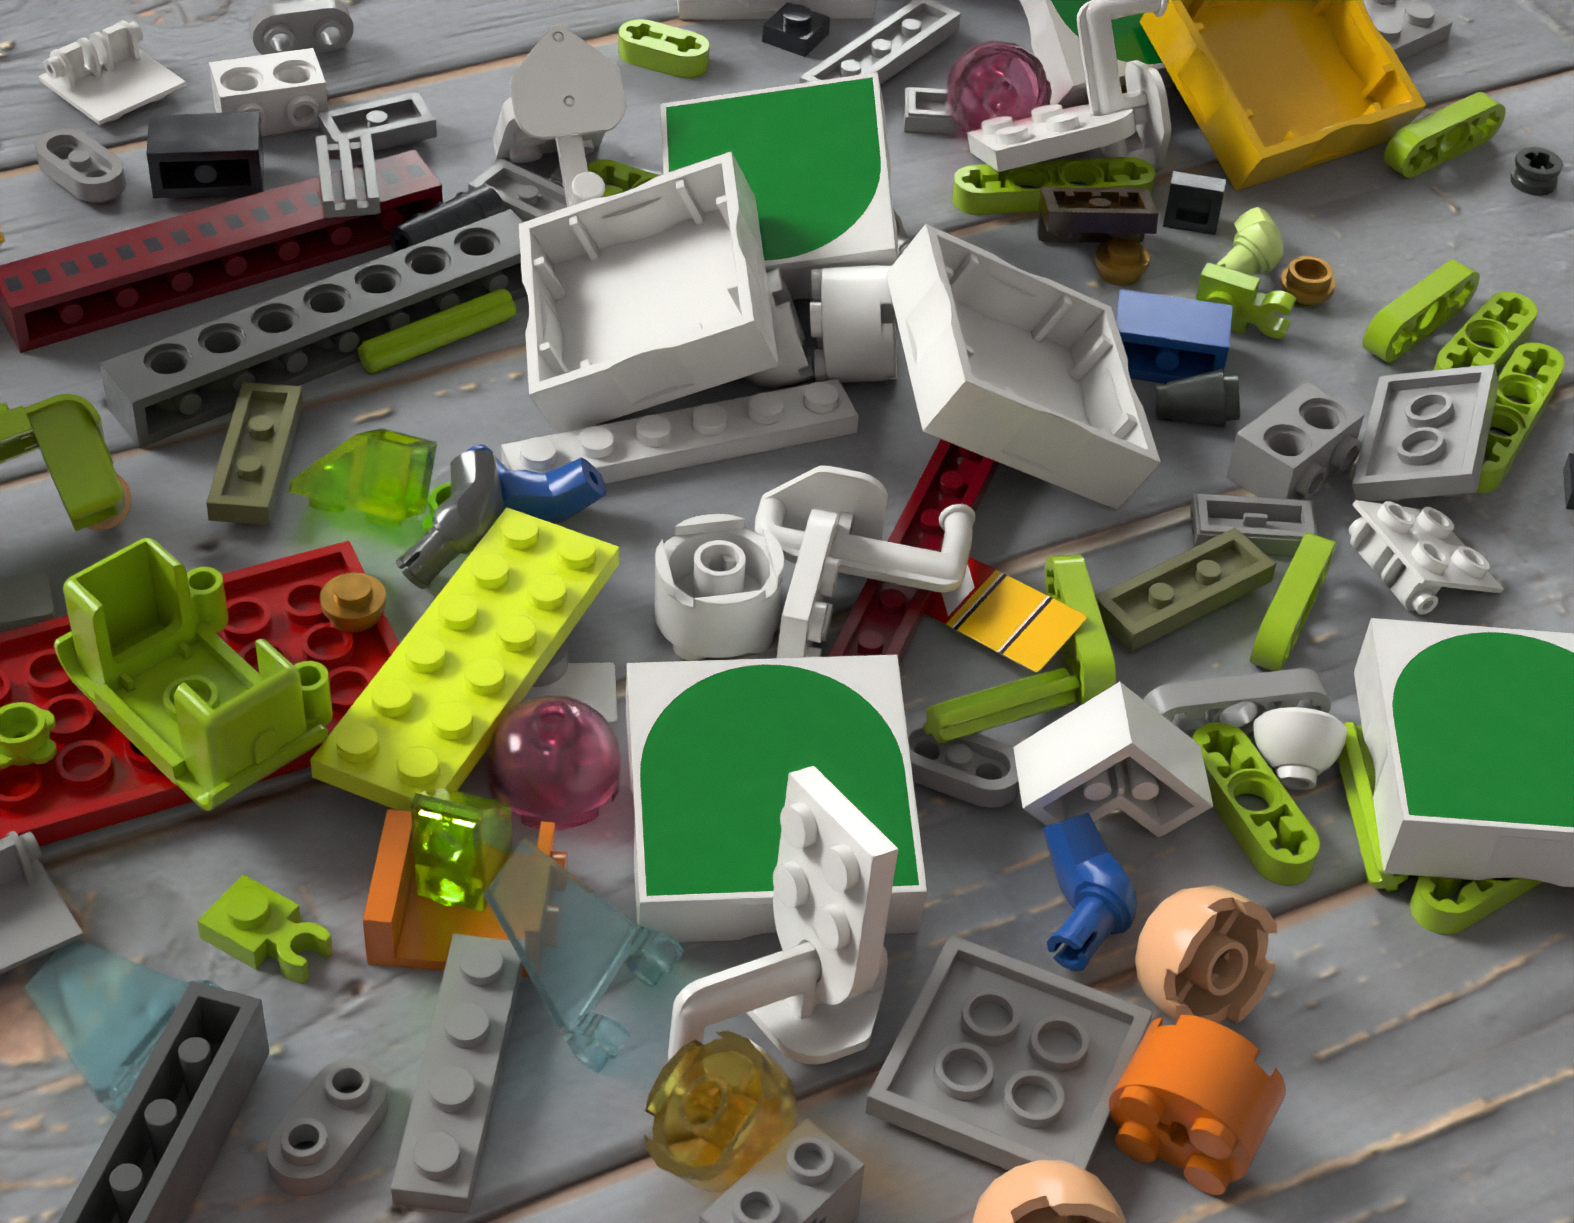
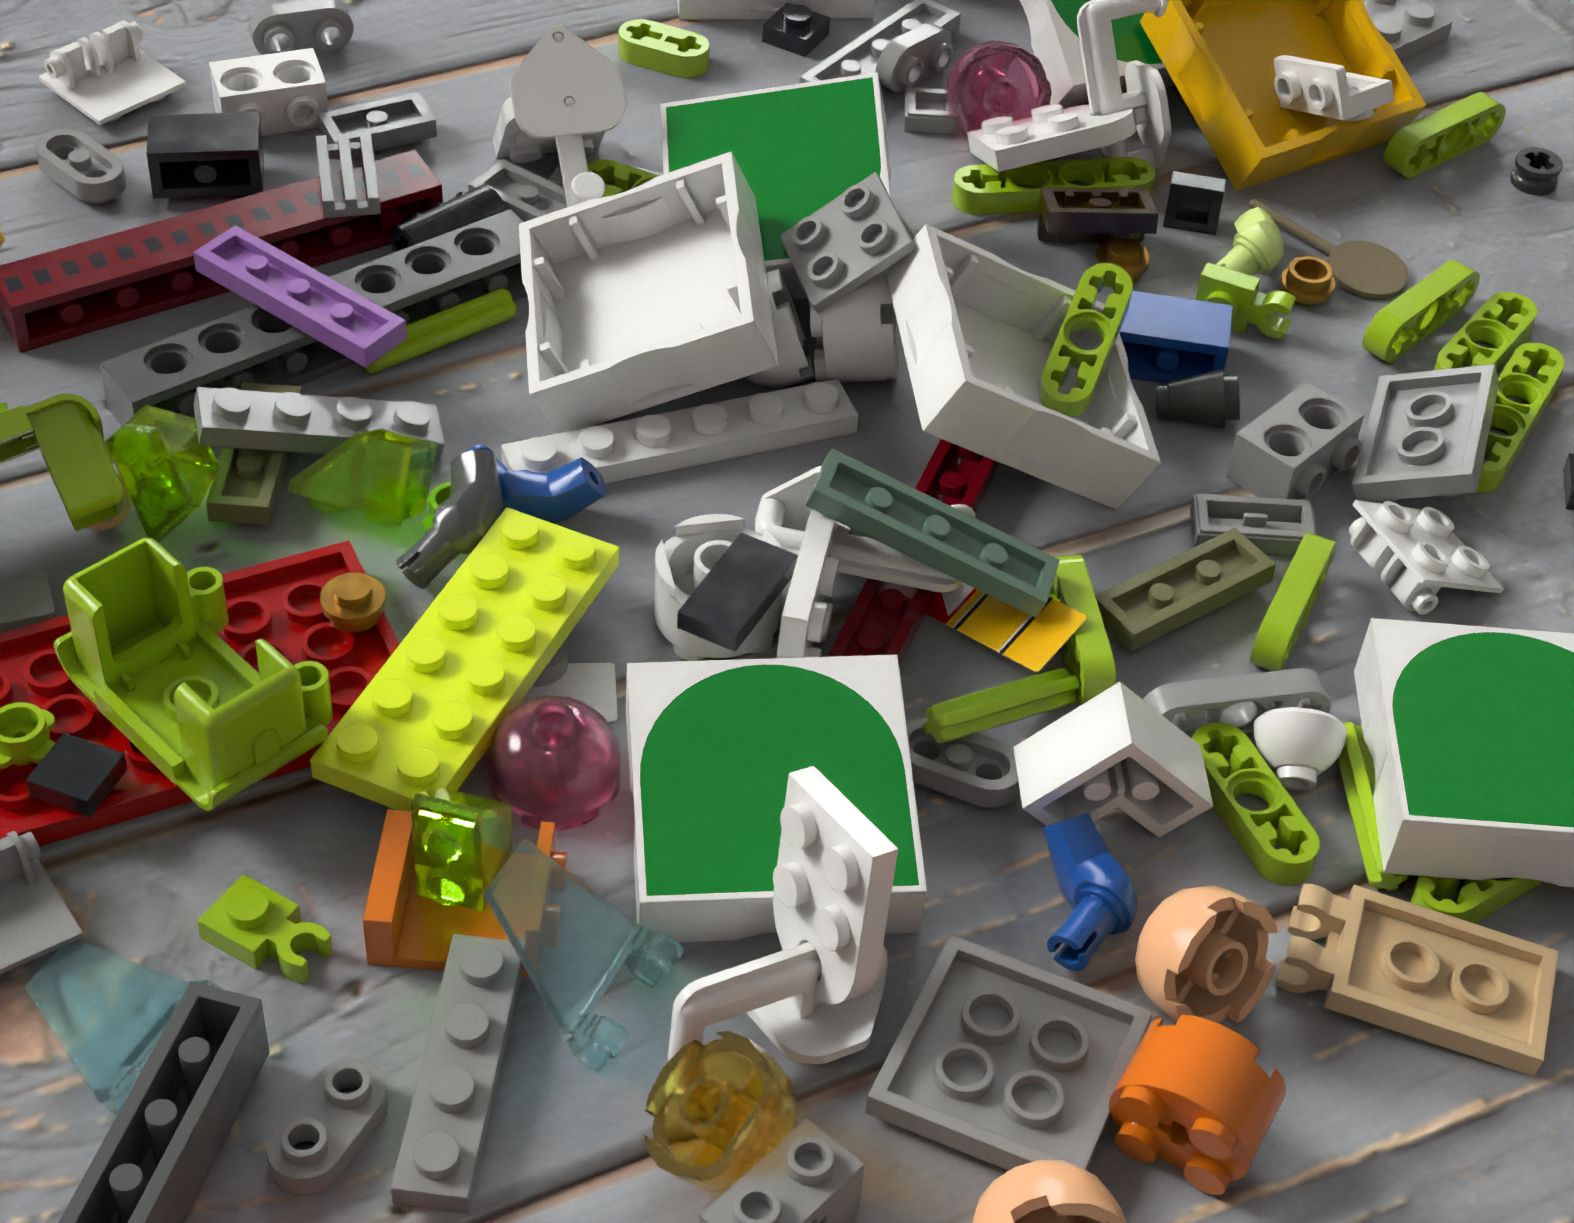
none -> black tile [26,732,127,817]
none -> clear neon green slope [105,405,220,543]
none -> medium lavender plate [193,225,407,368]
none -> light grey plate [193,387,445,462]
none -> black tile [677,532,798,652]
none -> light grey plate [780,172,919,313]
none -> sand green plate [805,448,1060,618]
none -> light grey plate [875,22,954,93]
none -> lime beam [1040,263,1133,417]
none -> dark tan piece [1249,199,1408,299]
none -> white bracket [1274,55,1394,121]
none -> tan tile [1275,884,1559,1077]

